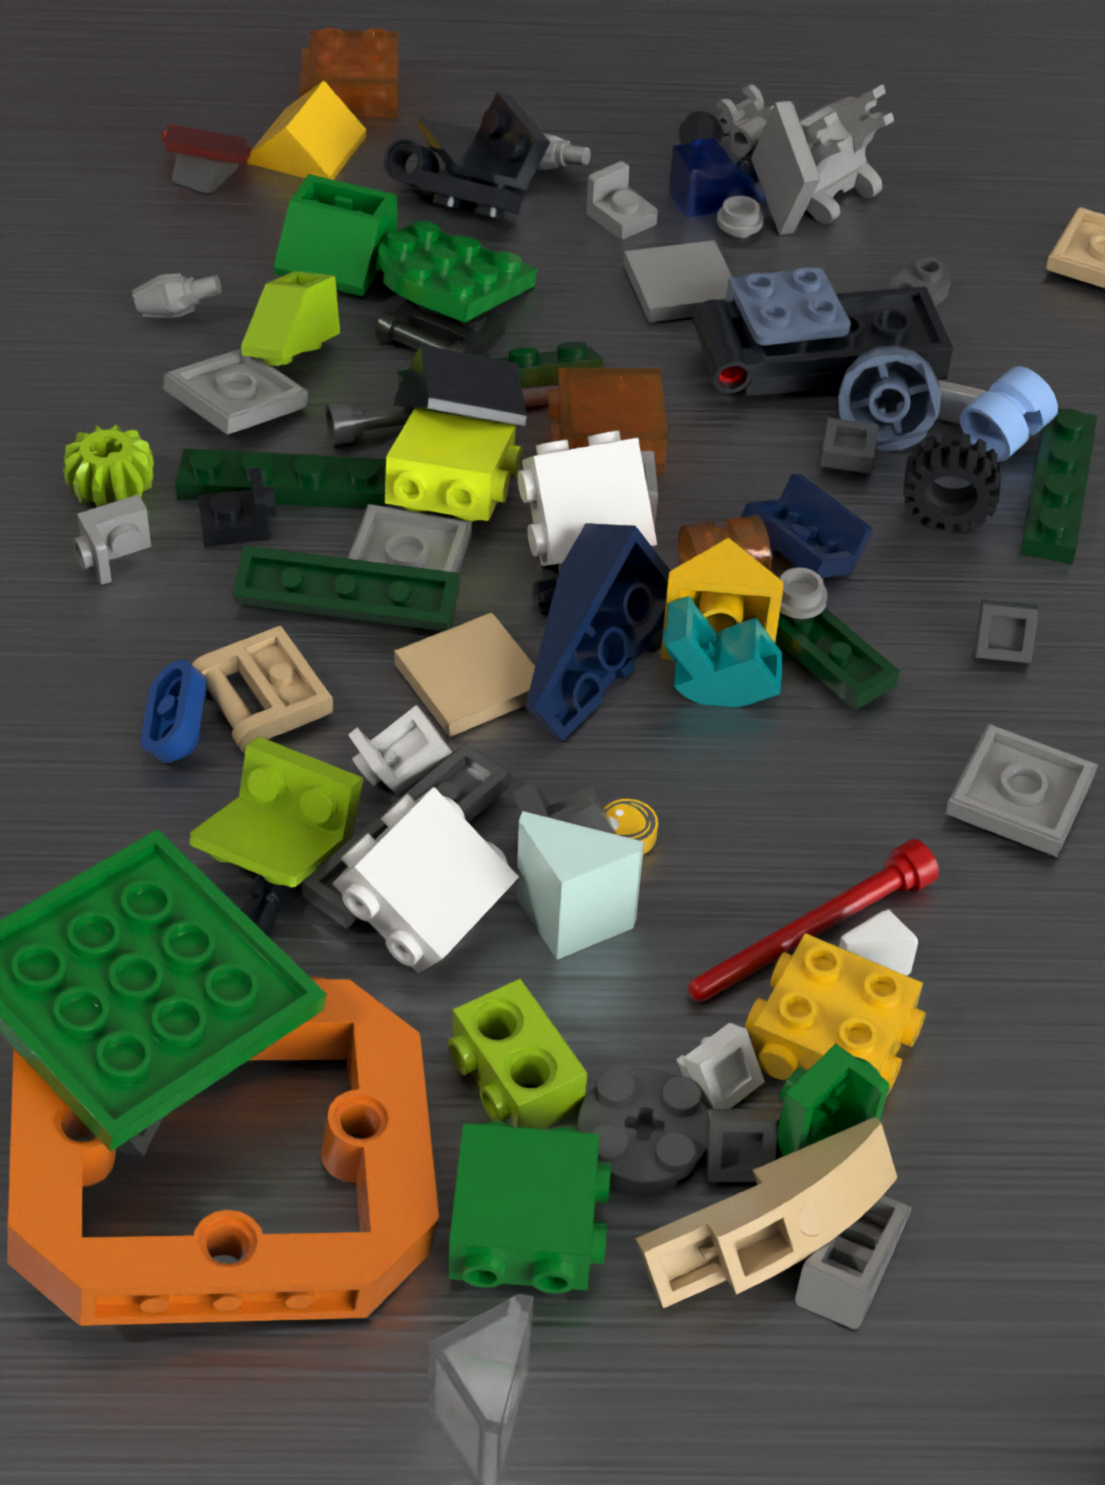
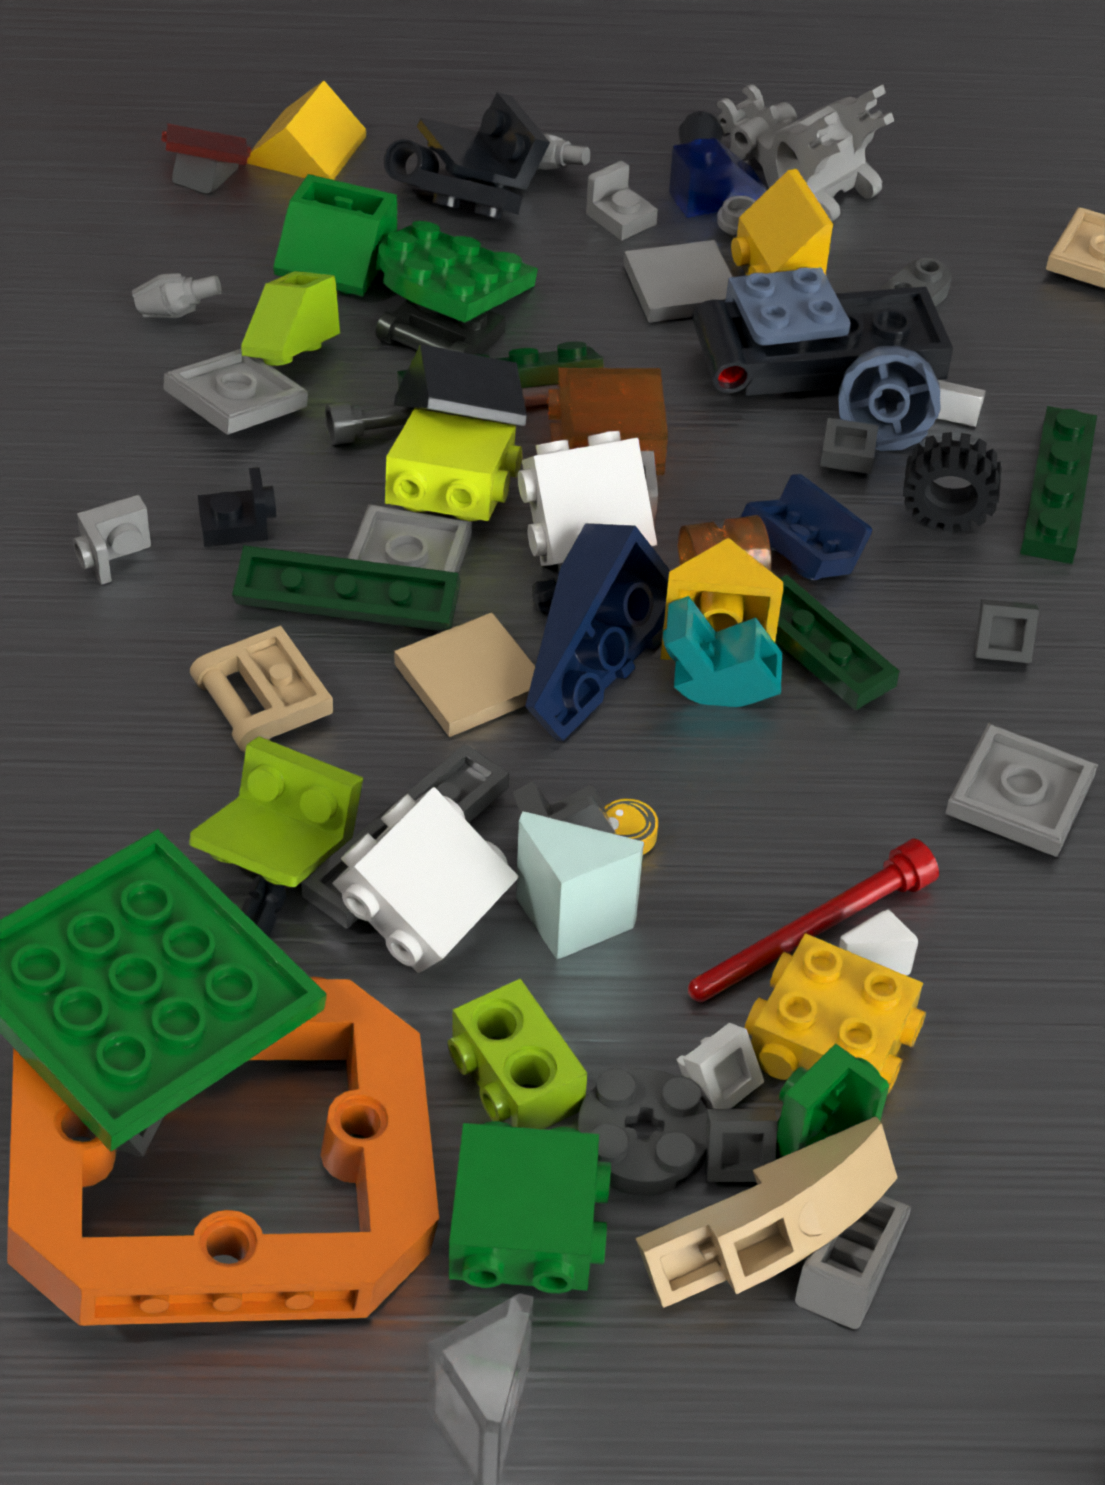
lime gear [63,424,154,507] -> none
blue plate [141,659,207,763] -> none
dark green plate [176,448,388,509] -> none
clear orange brick [300,28,399,119] -> none
white bracket [348,705,453,796] -> none
light grey tile [751,101,821,235] -> none
light grey plate [780,568,828,619] -> none
light blue wheel [960,366,1058,462] -> none
none -> yellow slope [731,169,833,276]

